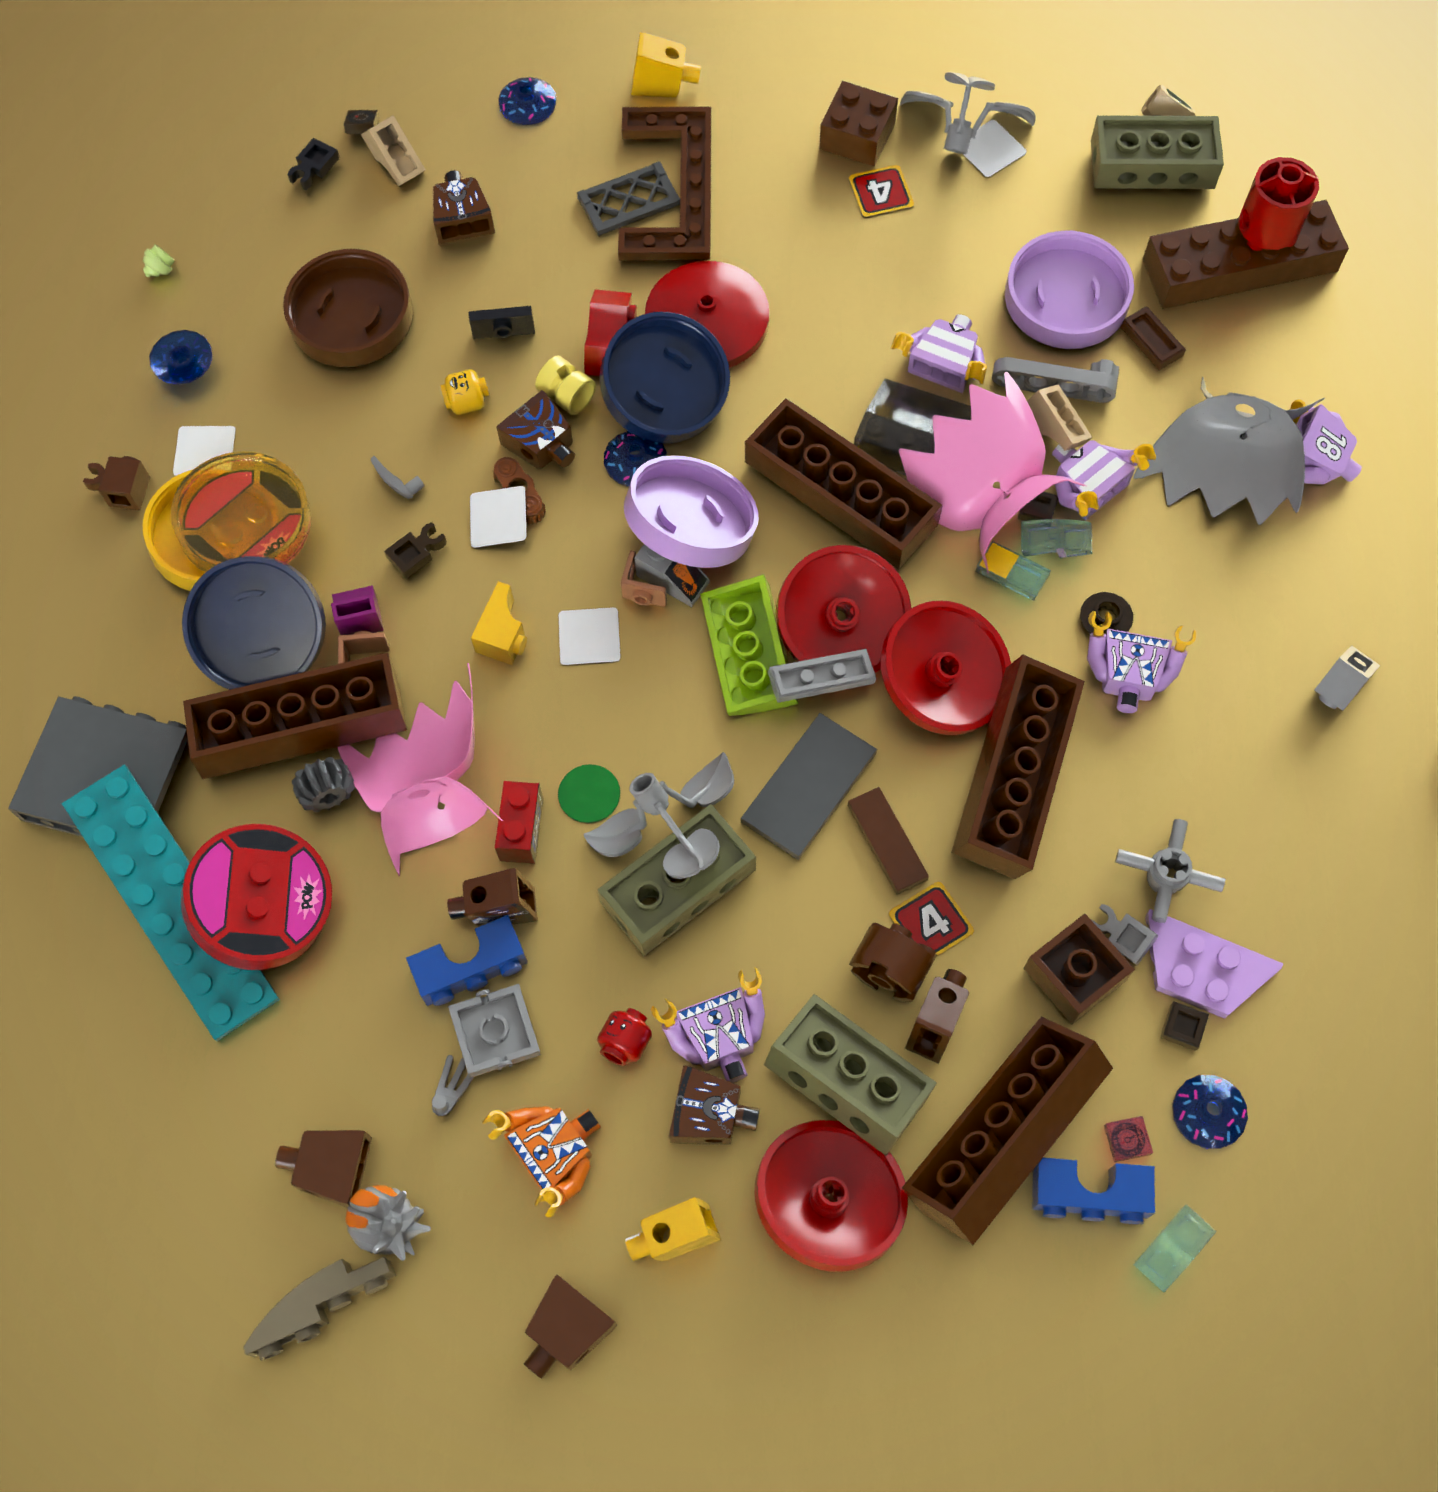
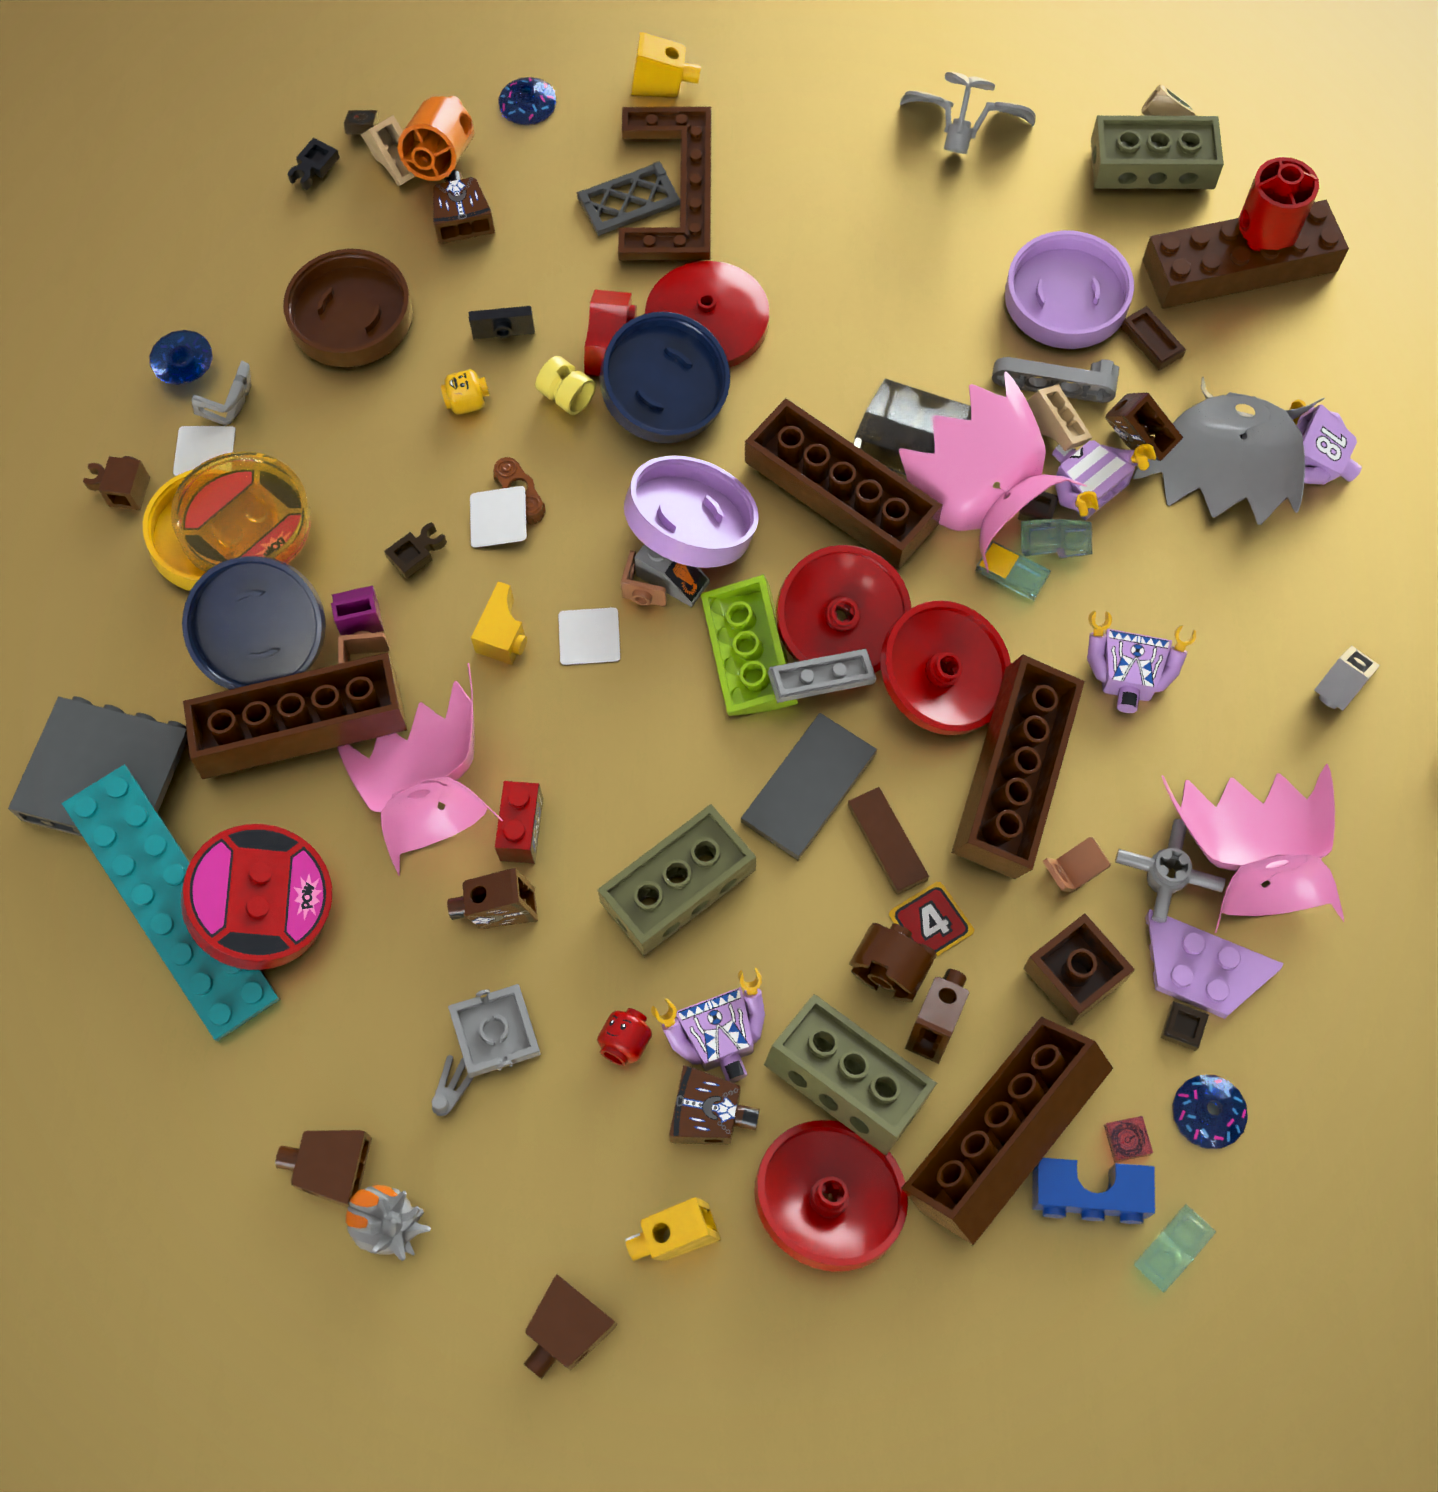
yellowish green plate [143,244,175,277] -> none
dark tan slope [243,1257,396,1360] -> none
dark grey gear [291,757,355,812] -> none
light grey piece [371,456,425,499] -> none
blue arch [406,915,528,1006] -> none
torso [482,1106,601,1218] -> none
torso [496,390,575,469] -> none
green sticker [558,764,620,823] -> none
light grey plant [583,752,734,879] -> none
clear blue dish [604,431,667,487] -> none
reddish brown brick [819,81,898,167] -> none
sticker [849,165,914,217] -> none
torso [890,314,987,393] -> none
white sticker [963,120,1027,177] -> none
dark brown piece [1080,592,1133,634] -> none
light grey plate [1092,904,1158,966] -> none
none -> light grey piece [191,361,251,425]
none -> orange cylinder [397,96,475,181]
none -> nougat bracket [1043,837,1111,892]
none -> reddish brown torso [1105,393,1183,461]
none -> bright pink piece [1162,764,1344,933]

